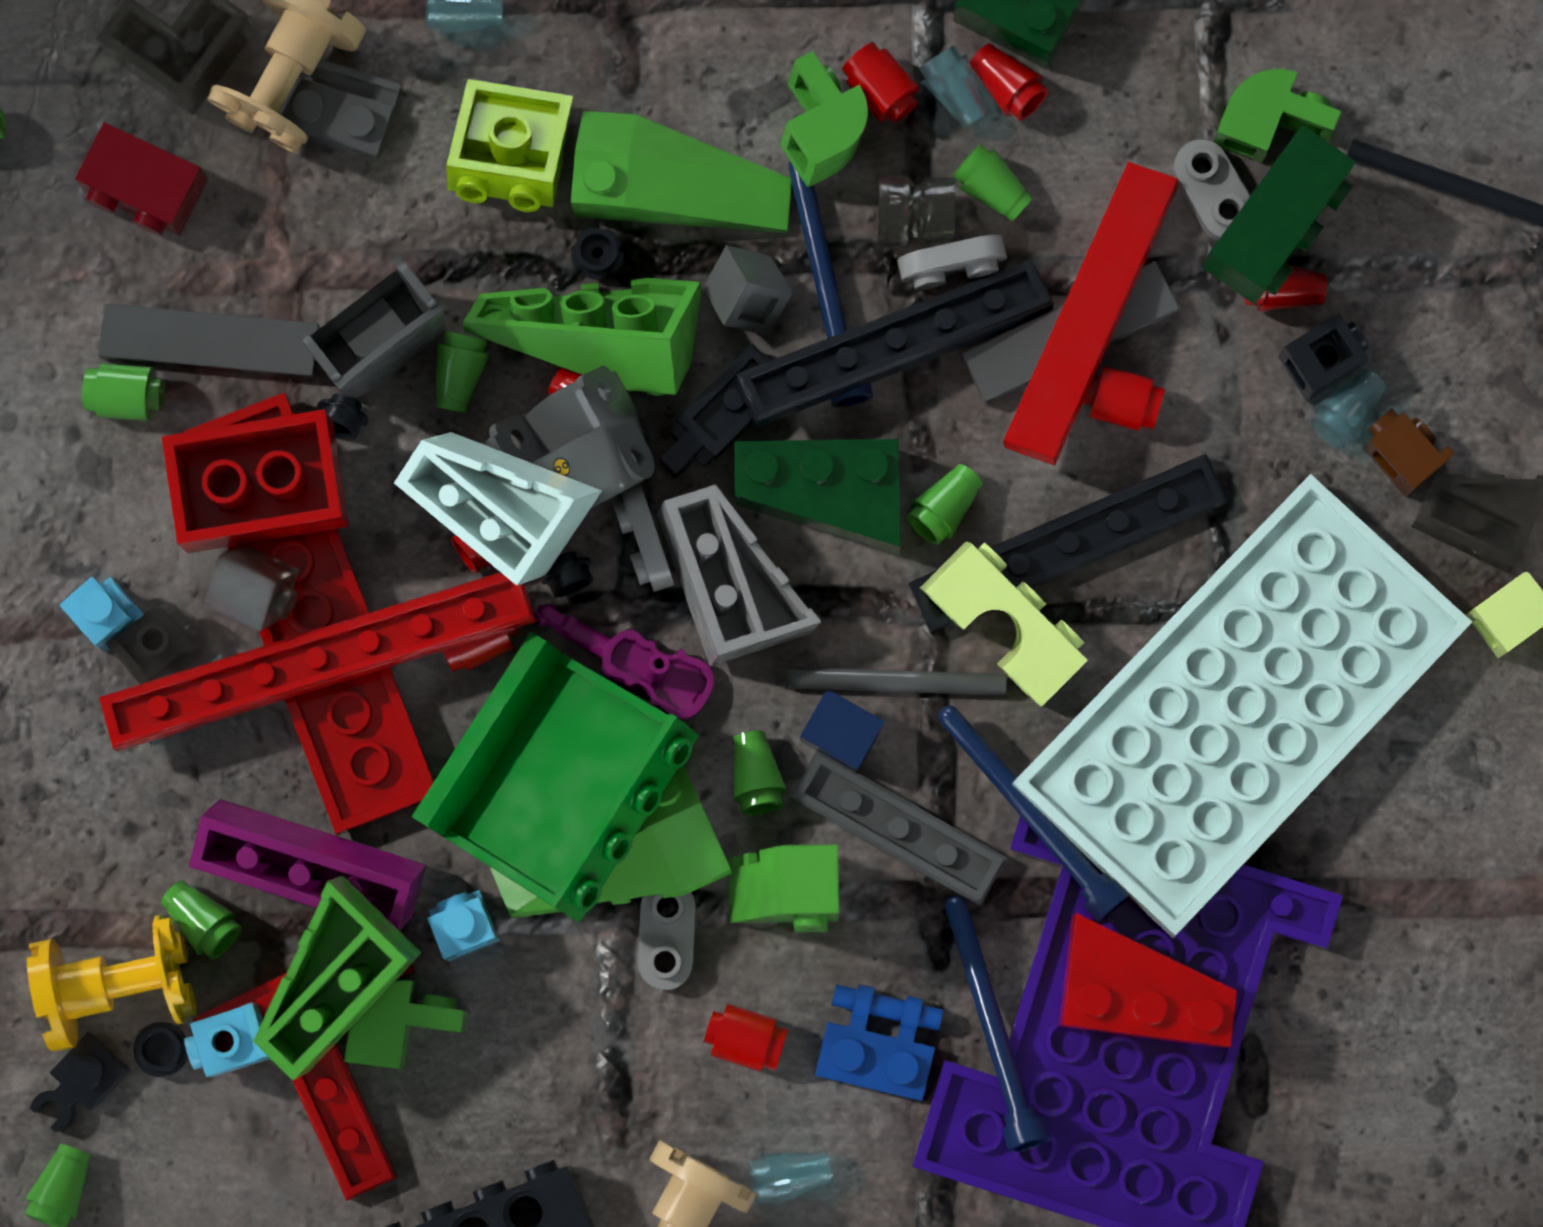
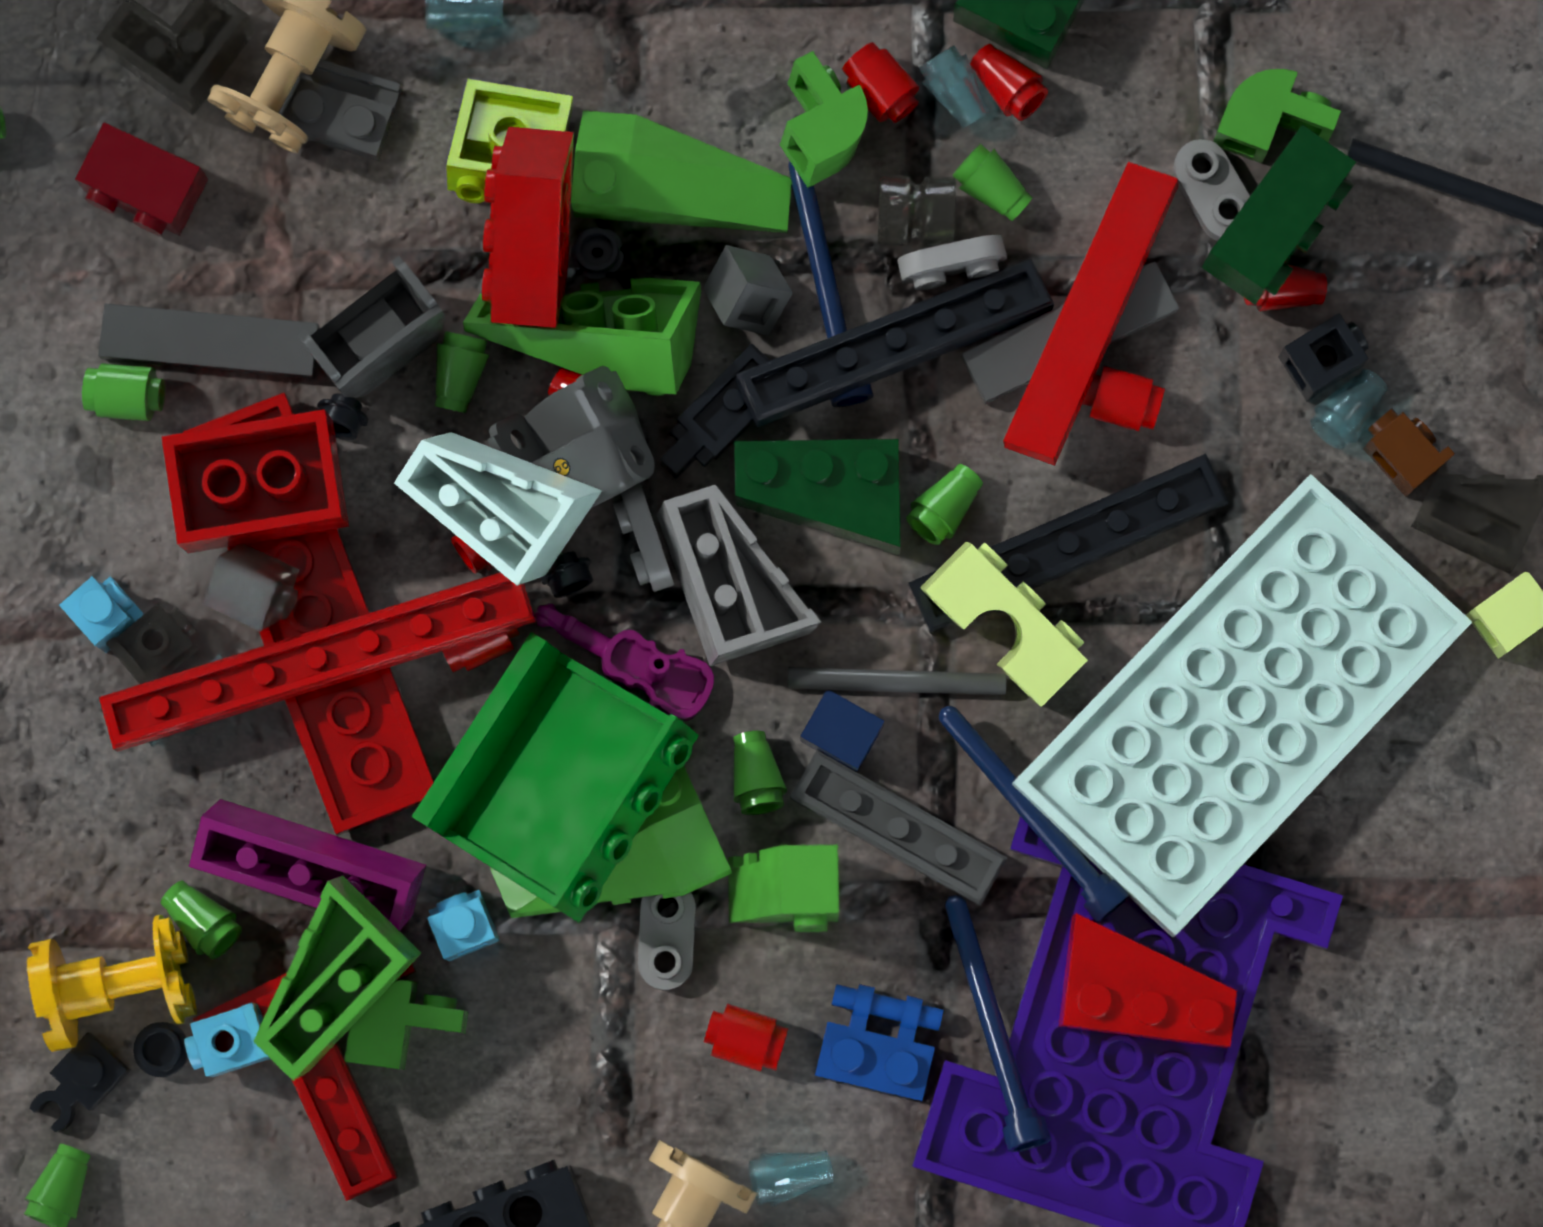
none -> red brick [482,127,574,328]

